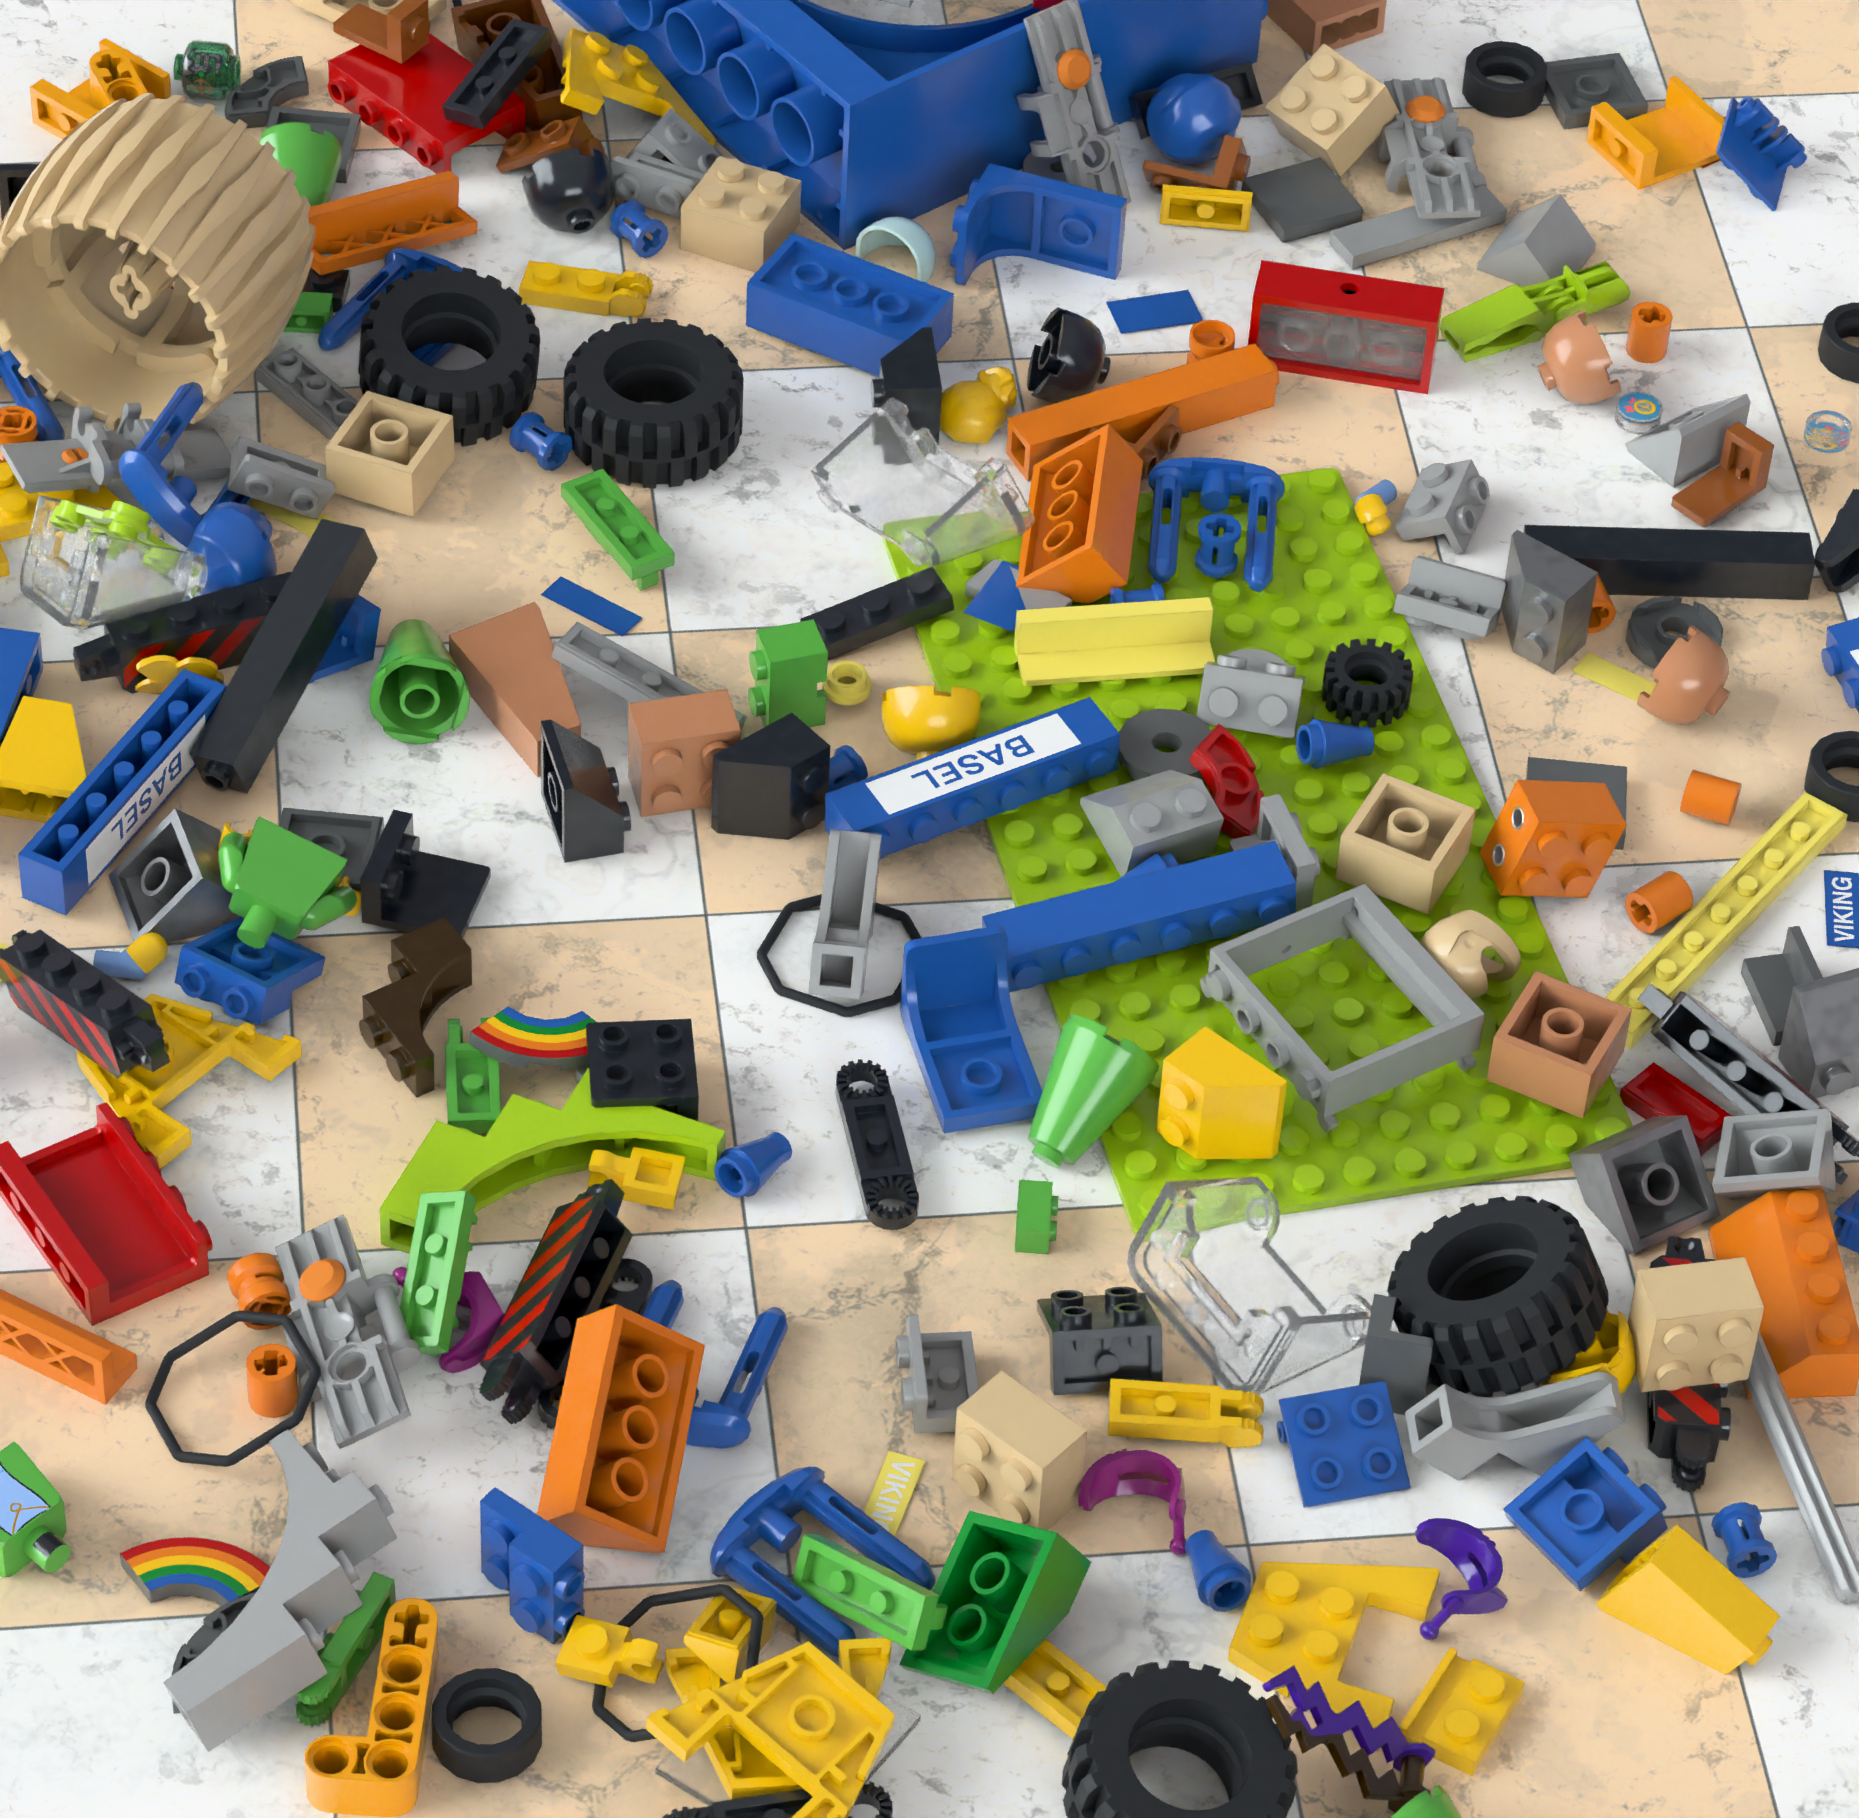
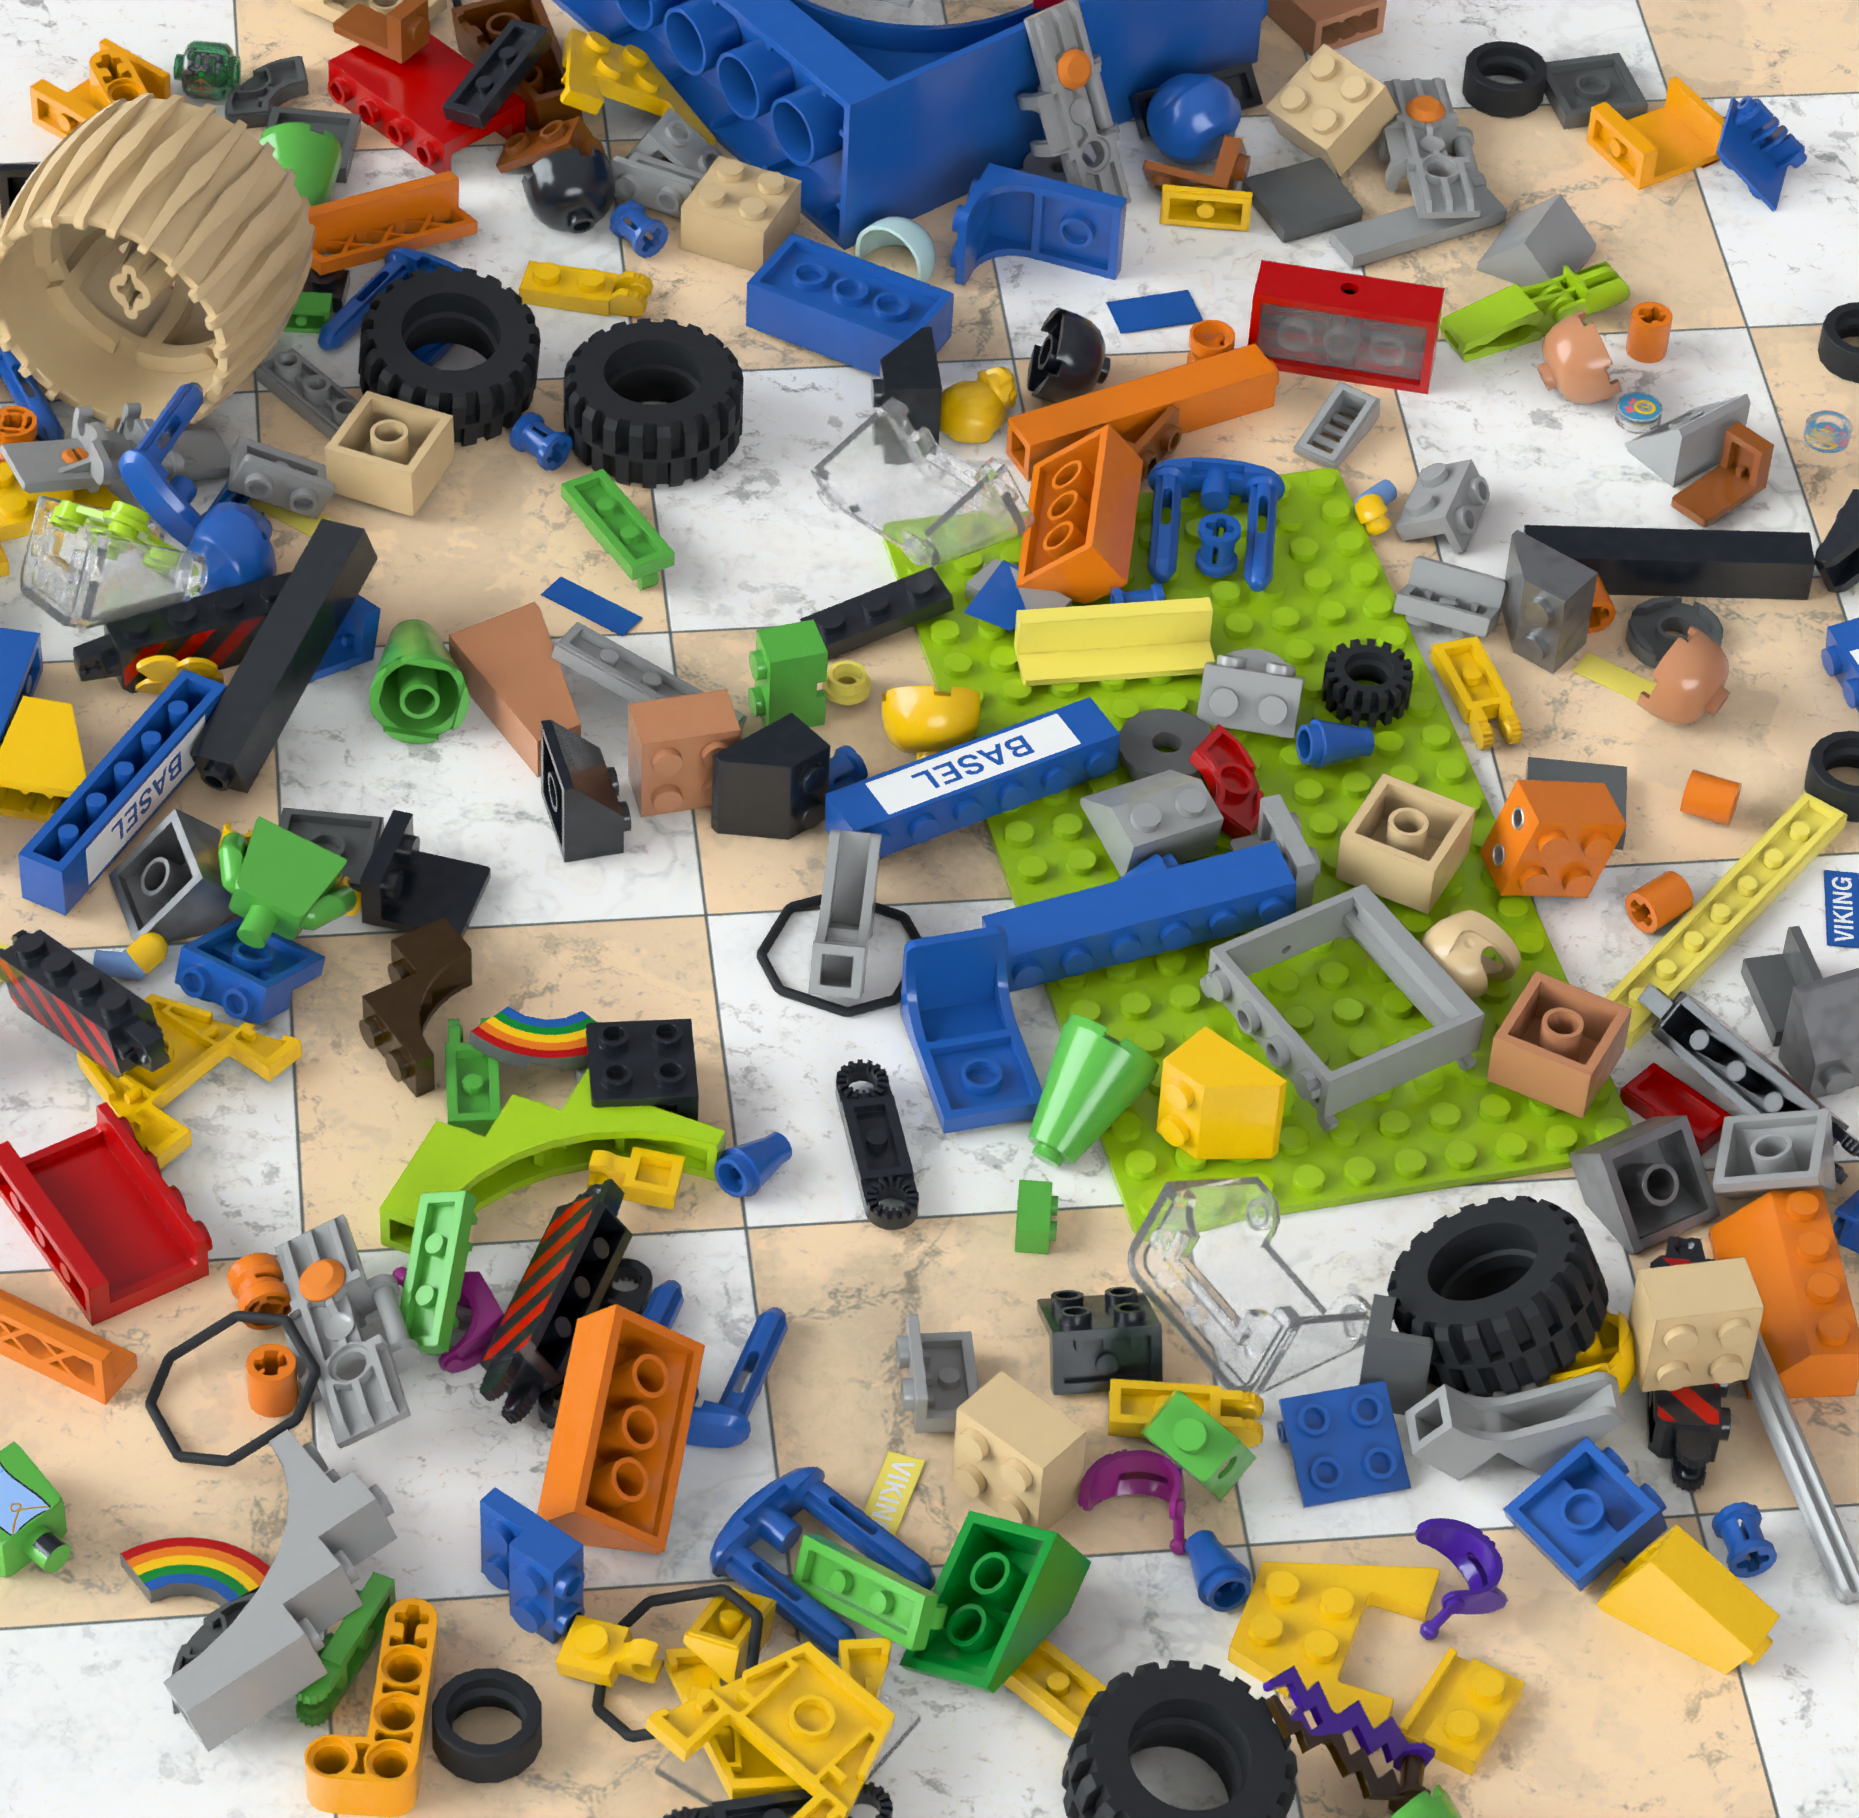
none -> bright green torso [1139,1390,1257,1501]
none -> light grey slope [1293,381,1380,469]
none -> yellow hinge [1430,636,1523,750]

